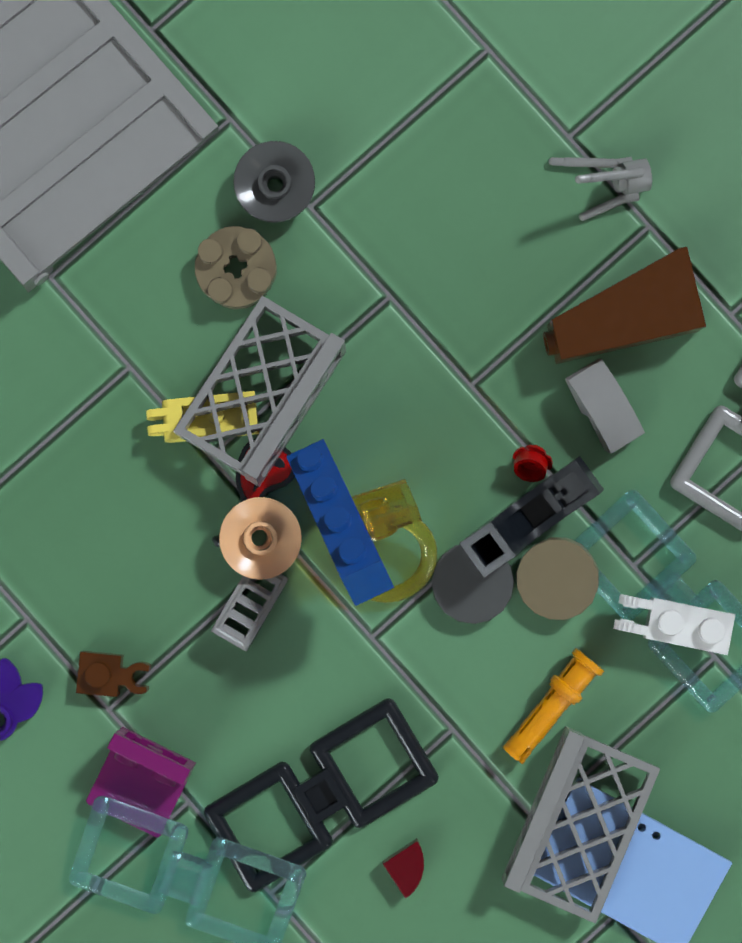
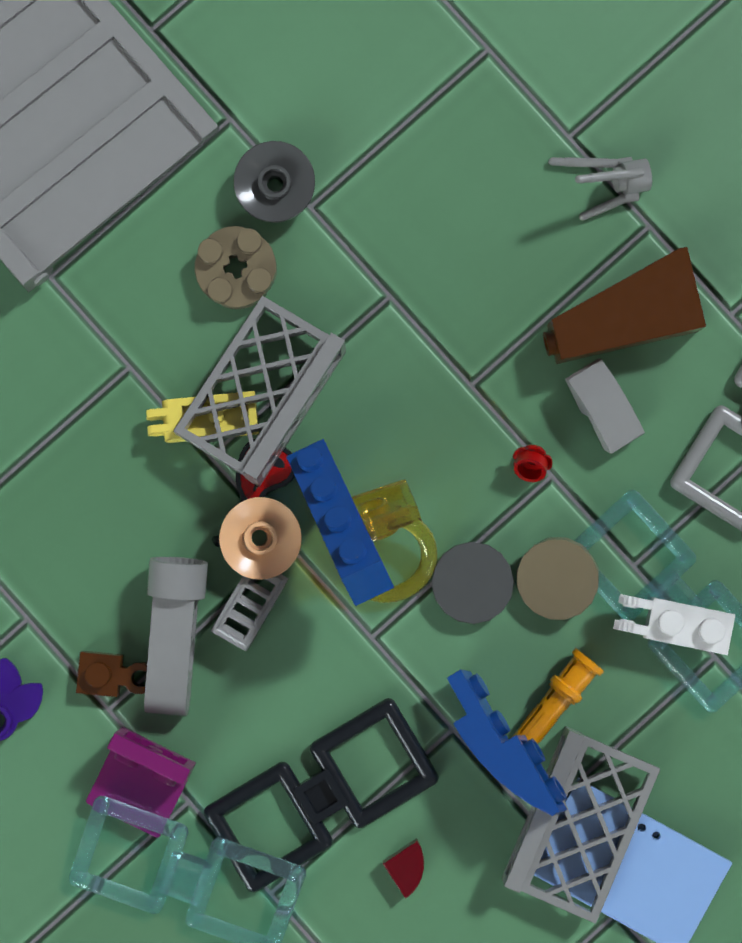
black arch [459,456,604,577] -> none
none -> light grey beam [144,557,208,716]
none -> blue slope [447,669,567,816]

